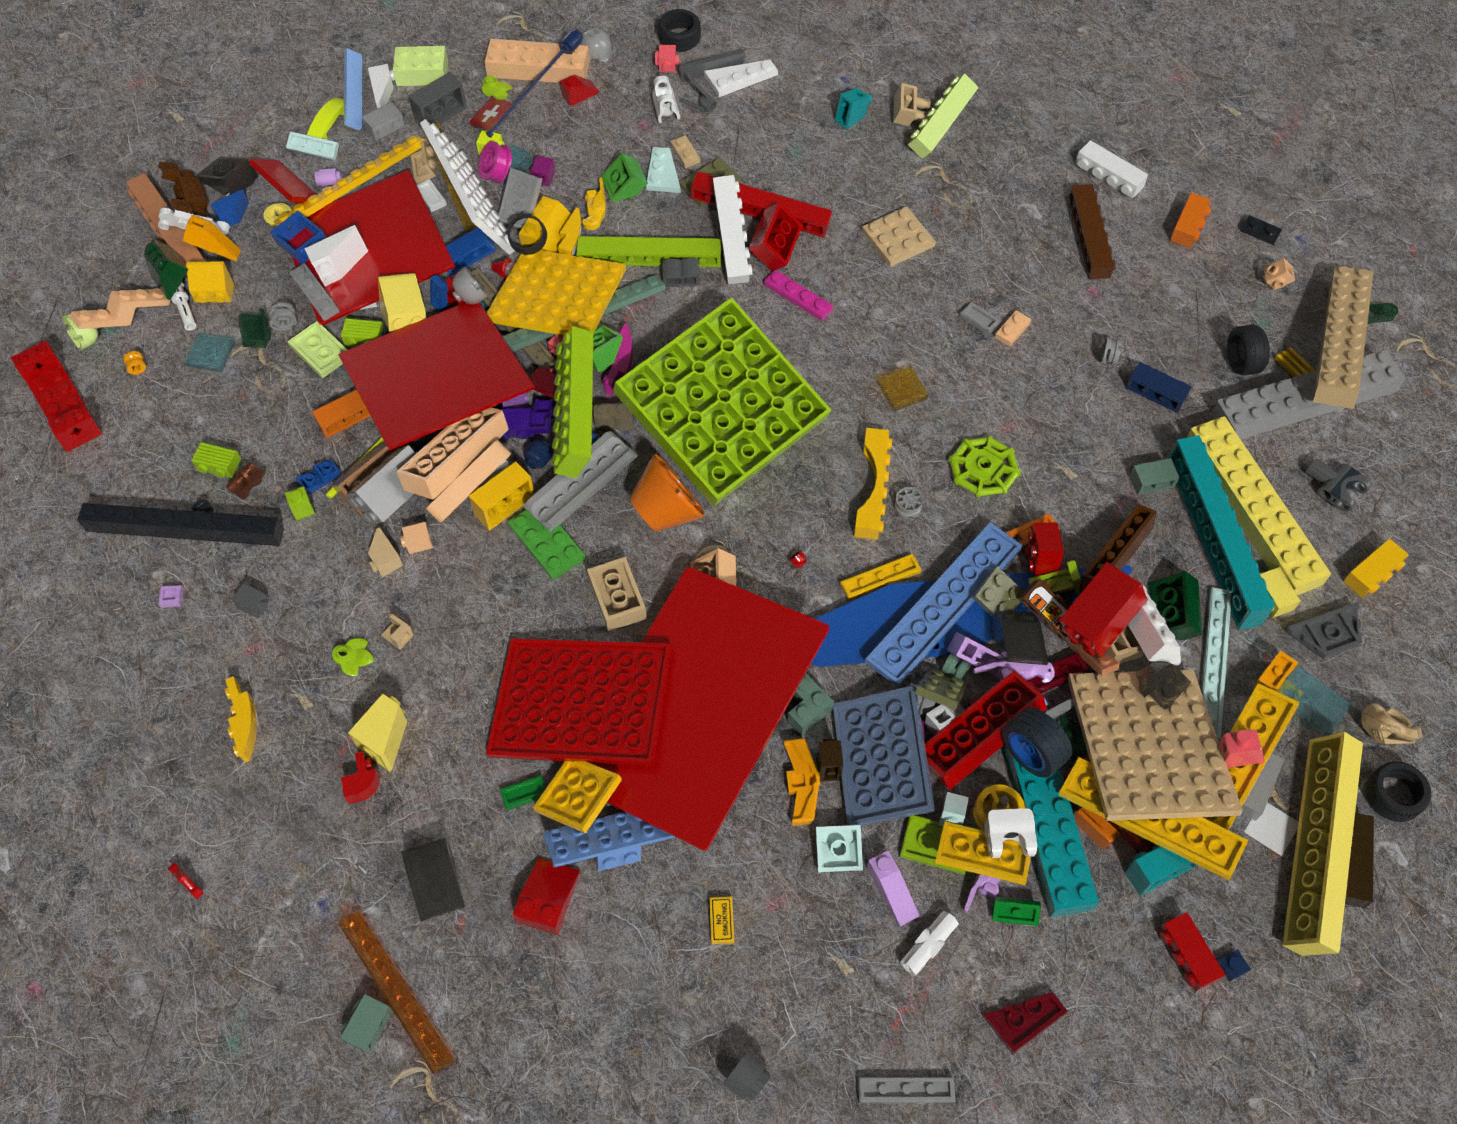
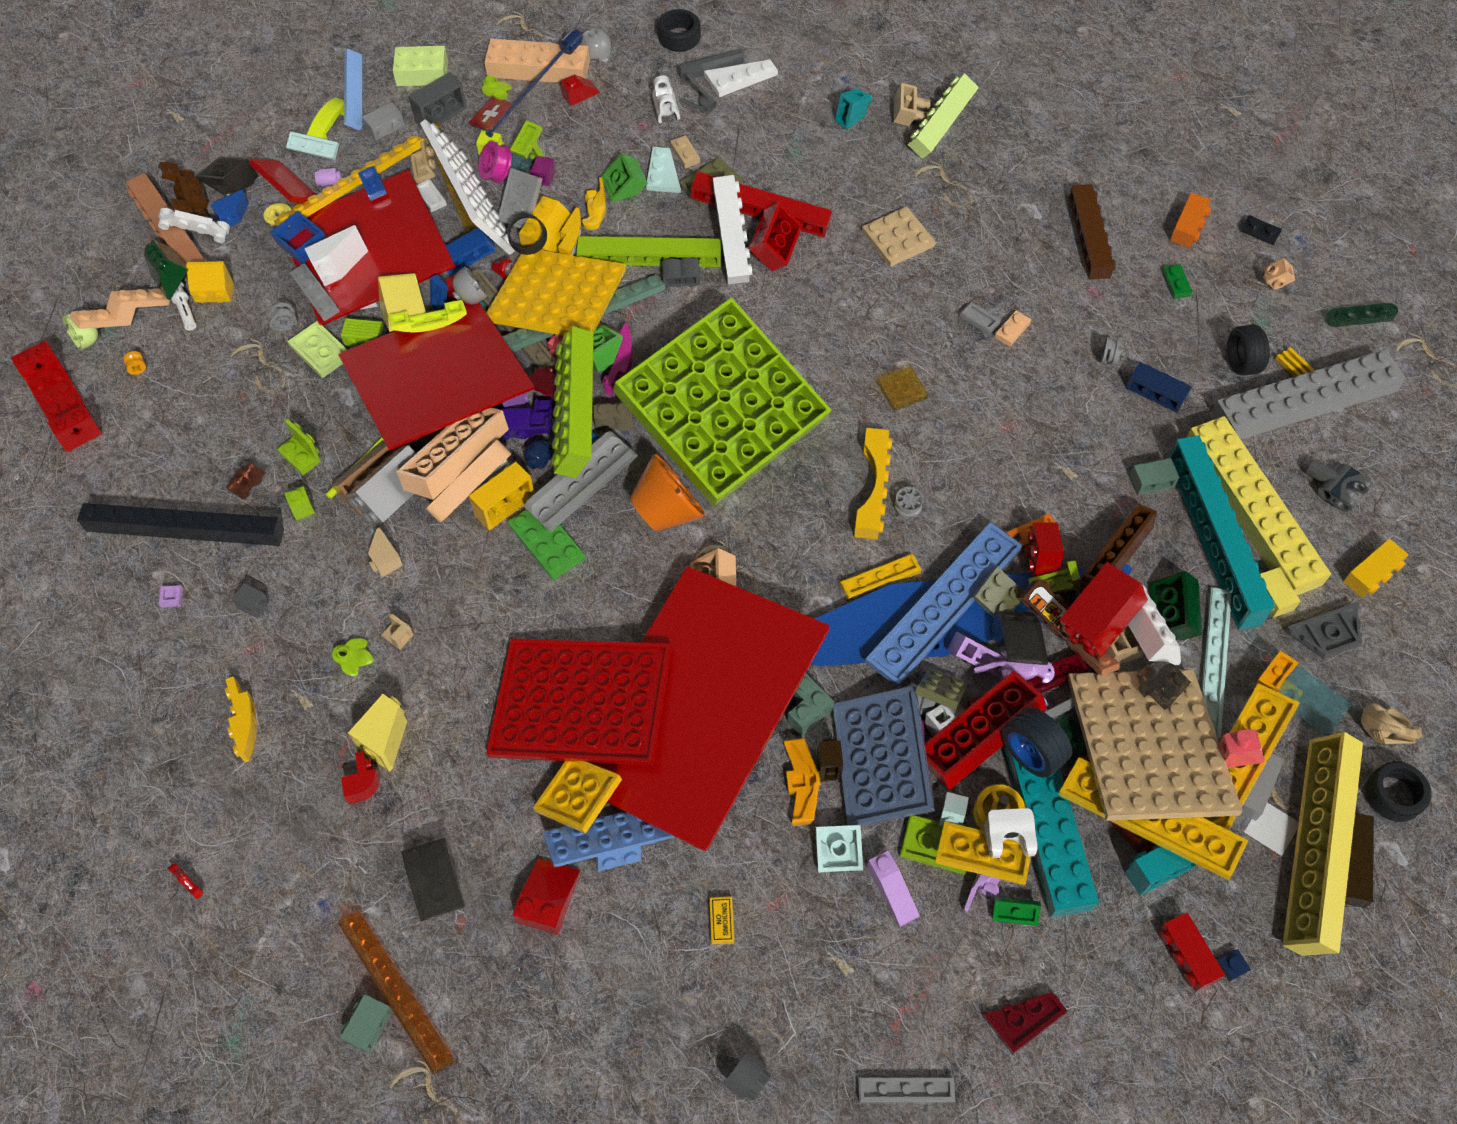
light orange slope [182,215,241,261] -> none
clear light blue tile [185,333,235,372] -> none
lime brick [191,442,241,478] -> none
black bush [192,500,214,512] -> none
clear green bracket [238,308,271,348] -> none
blue slope [296,458,340,495] -> none
orange brick [312,389,370,438] -> none
white slope [368,64,395,109] -> none
light nougat brick [400,522,433,554] -> none
green tile [500,775,546,811] -> none
tan brick [587,557,647,632] -> none
coral brick [655,45,679,72] -> none
dark pink plate [764,270,833,321] -> none
red hinge [789,550,807,568] -> none
white piece [900,911,959,976] -> none
sand green wheel [942,653,970,680] -> none
lime plate [948,435,1021,498] -> none
orange panel [1074,807,1121,851] -> none
white brick [1075,140,1148,199] -> none
tan brick [1313,266,1374,409] -> none
none -> lime bracket [277,419,321,475]
none -> blue plate [358,166,387,201]
none -> neon yellow slope [388,300,467,332]
none -> lime bracket [510,120,545,161]
none -> green plate [1162,264,1192,299]

